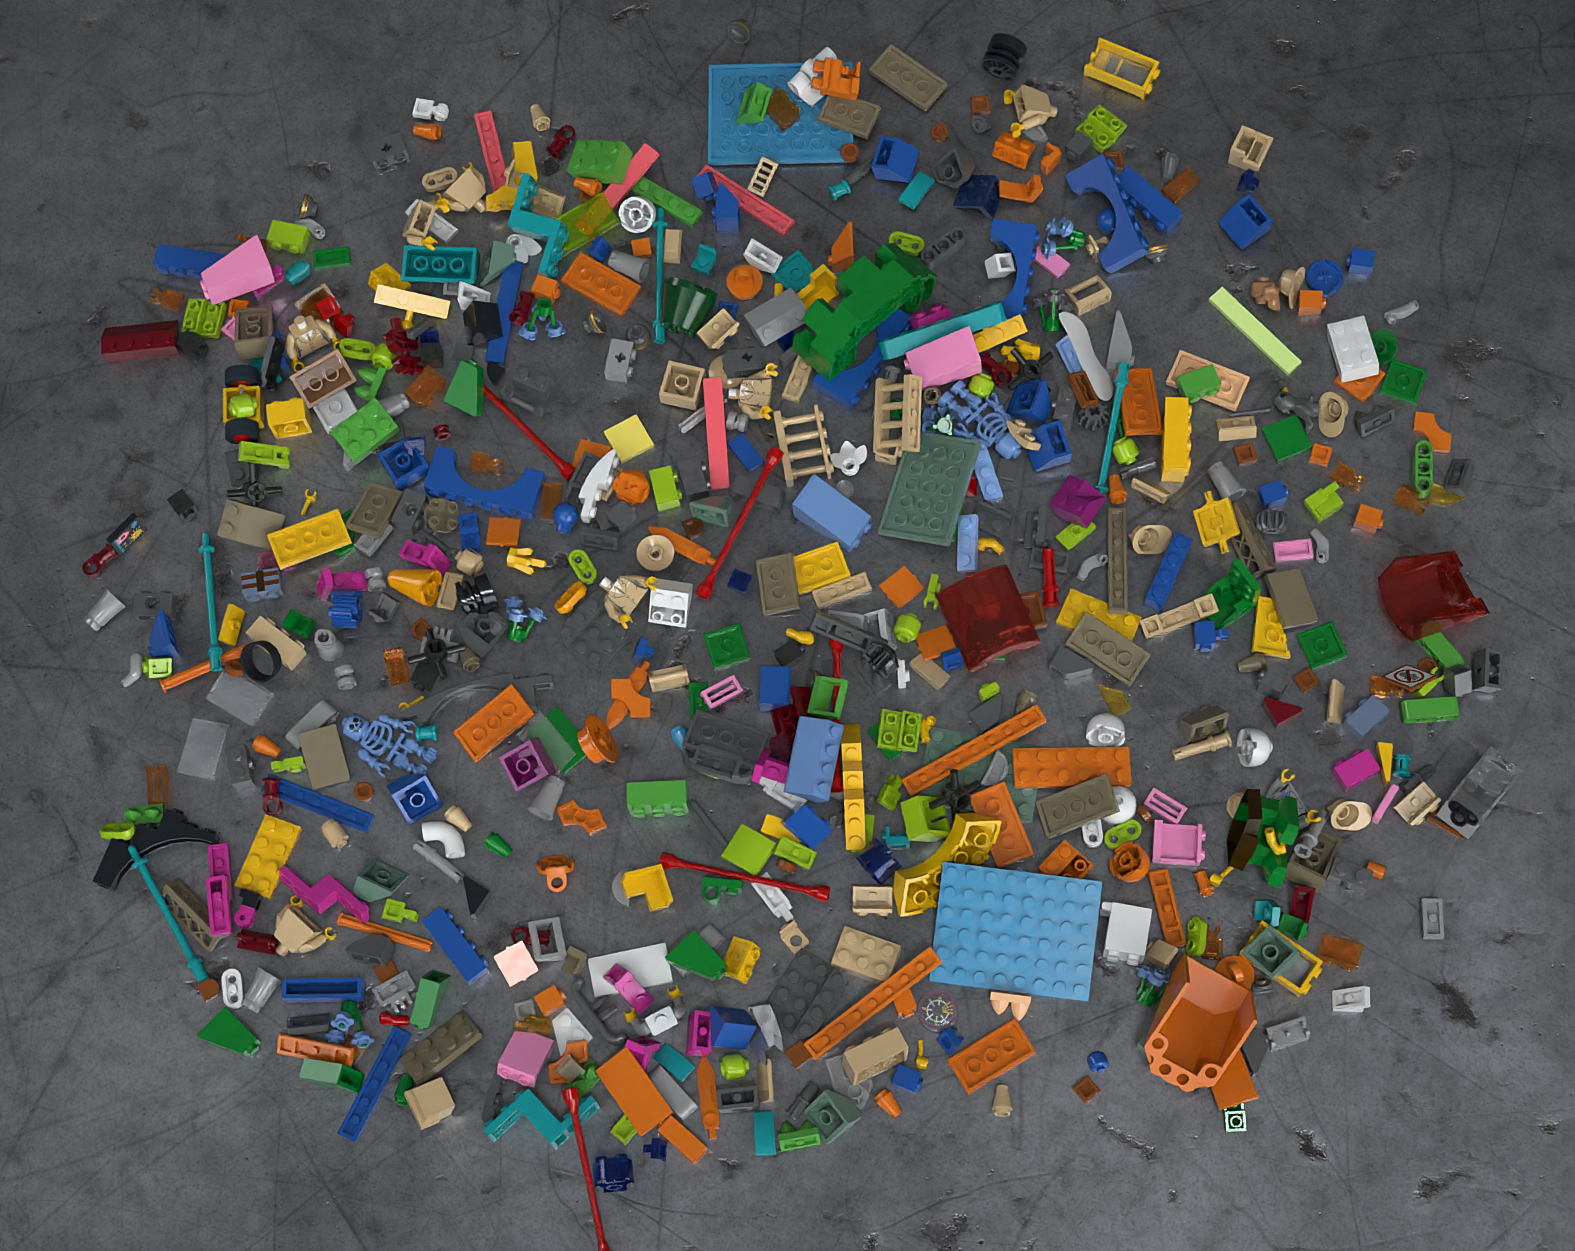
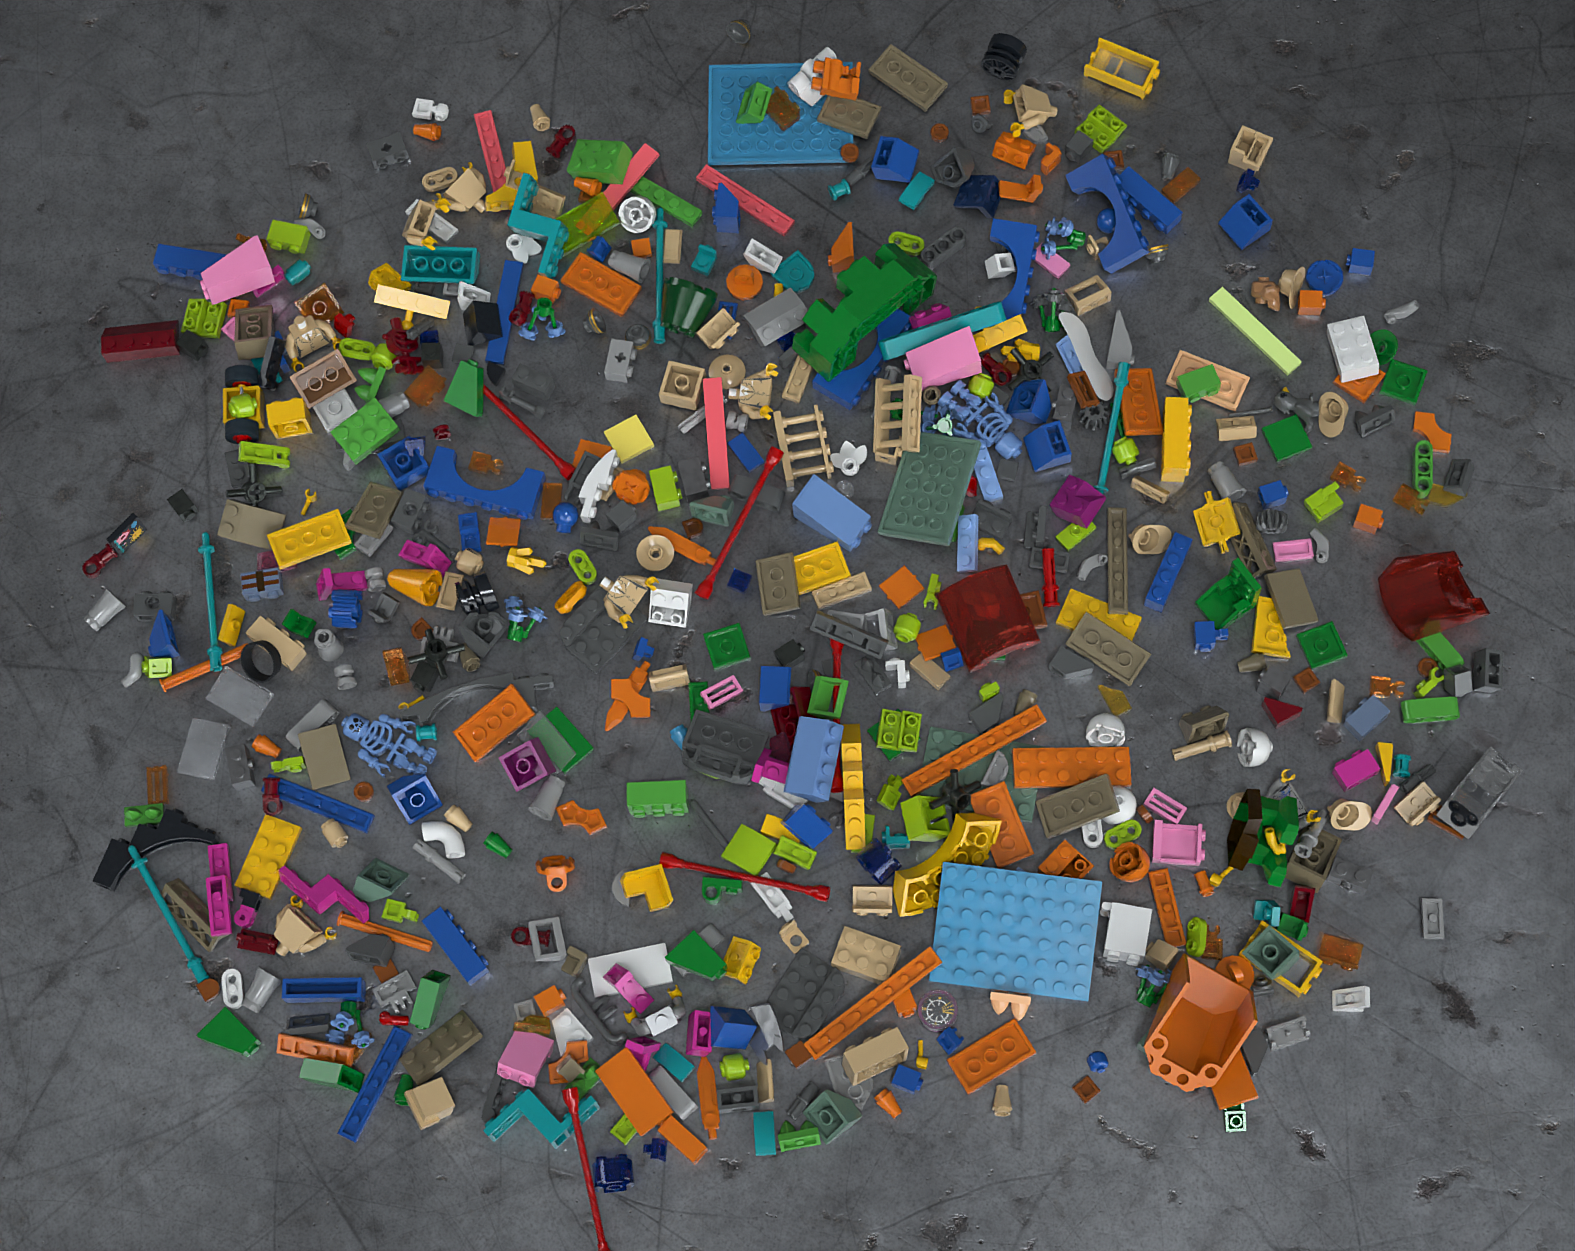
lime plate [99,822,136,840] -> none
clear orange plate [149,289,185,312] -> none
dark orange tile [224,660,244,677] -> none
green tile [313,246,351,270] -> none
red tile [315,296,340,321] -> none
dark tan dish [424,498,460,533] -> none
black slope [463,877,492,919] -> none
sand green slope [479,240,516,287] -> none
piece [493,940,539,987] -> none
orange piece [577,714,619,764] -> none
blue brick [691,172,718,202] -> none
dark grey brick [722,346,767,379] -> none
tan slope [747,155,779,197] -> none
yellow arm [786,627,815,645] -> none
yellow panel [797,264,839,310] -> none
black piece [862,642,899,680] -> none
yellow arm [919,715,936,743] -> none
tan slope [1006,419,1041,451] -> none
orange cone [1108,474,1127,504] -> none
tan slope [1139,593,1219,639] -> none
orange tile [1309,443,1332,467] -> none
orange hinge [1366,860,1387,880] -> none
piece [1381,664,1437,694] -> none

